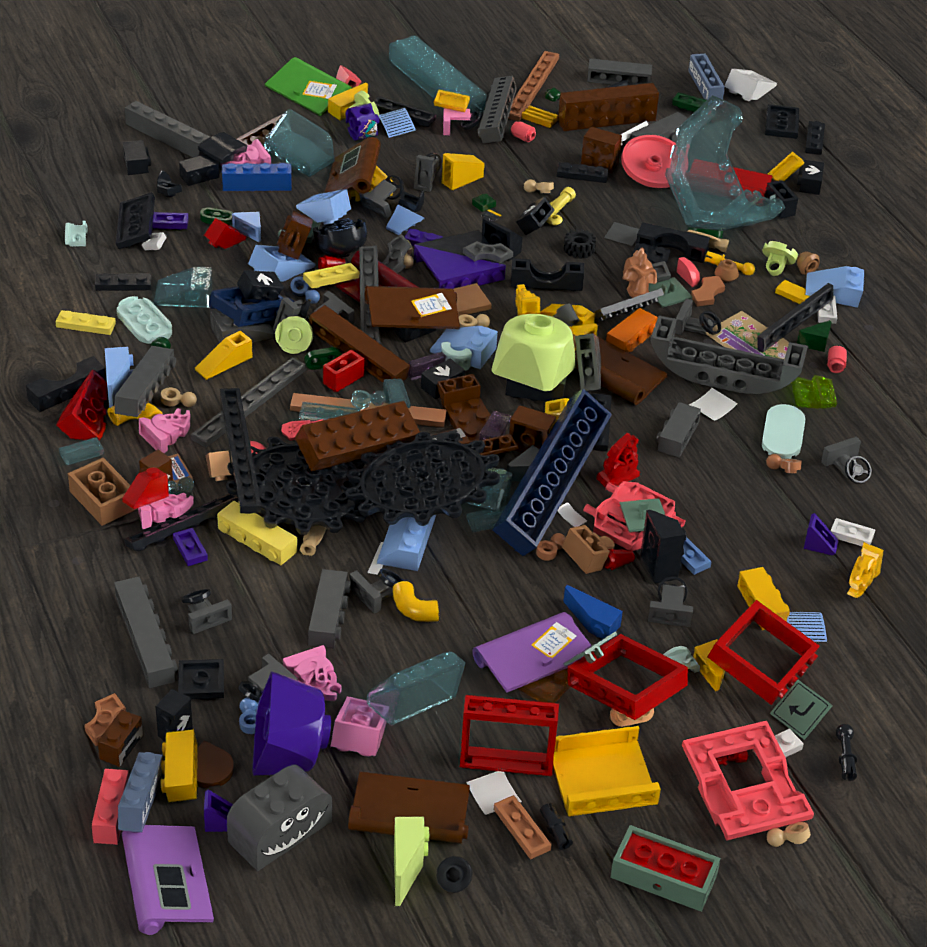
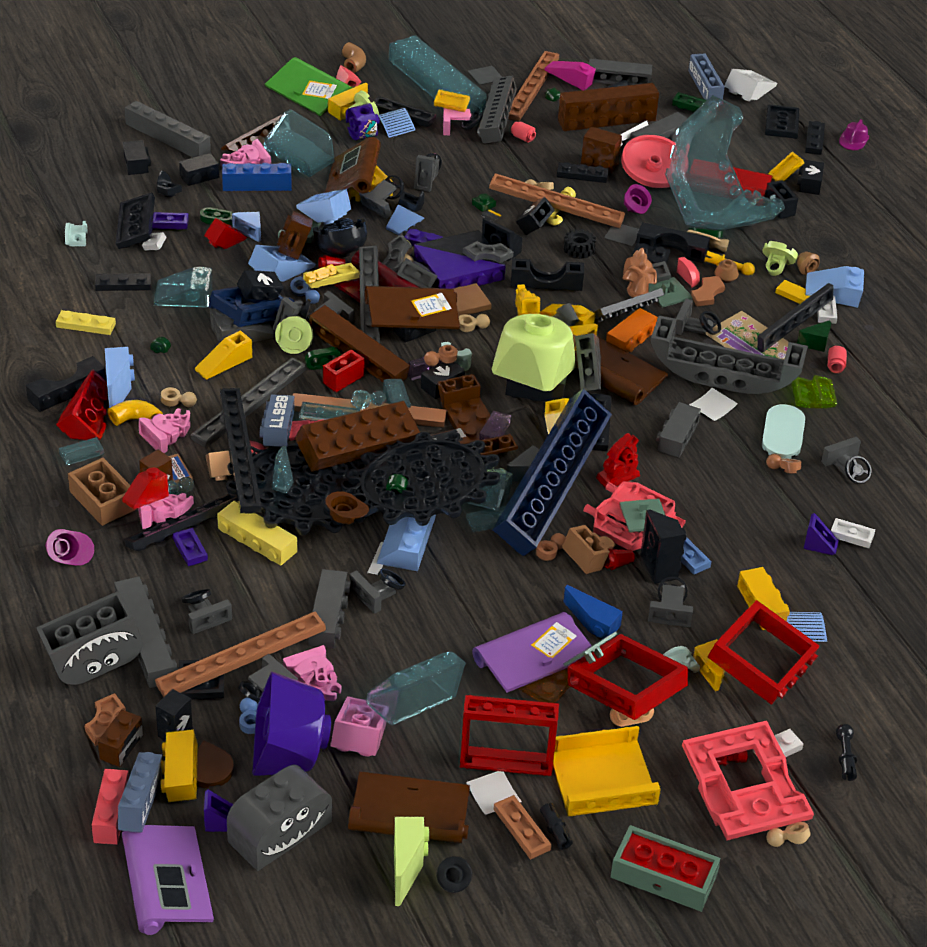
dark grey brick [115,346,176,417] -> none
light aqua tile [117,296,172,344] -> none
black slope [198,132,248,163] -> none
tan piece [300,525,327,556] -> none
yellow cylinder [392,581,439,622] -> none
light blue slope [430,326,498,369] -> none
yellow slope [442,153,484,190] -> none
reddish brown brick [509,405,556,453] -> none
yellow tile [522,105,558,128] -> none
white sticker [558,503,587,527] -> none
sand green piece [770,680,833,740] -> none
yellow piece [847,543,884,598] -> none
none -> dark grey brick [36,591,143,685]
none -> magenta piece [45,529,94,566]
none -> nougat tile [155,612,326,697]
none -> sand blue brick [260,394,295,447]
none -> clear light blue slope [272,446,293,493]
none -> yellow axle [304,264,336,284]
none -> reddish brown piece [325,491,369,524]
none -> medium nougat cylinder [342,42,366,73]
none -> dark green piece [386,474,408,494]
none -> dark grey piece [397,258,437,288]
none -> nougat plate [424,345,458,366]
none -> dark grey sticker [468,66,502,85]
none -> nougat tile [489,173,625,228]
none -> dark pink slope [544,61,596,90]
none -> magenta piece [624,184,652,214]
none -> magenta piece [839,119,869,150]

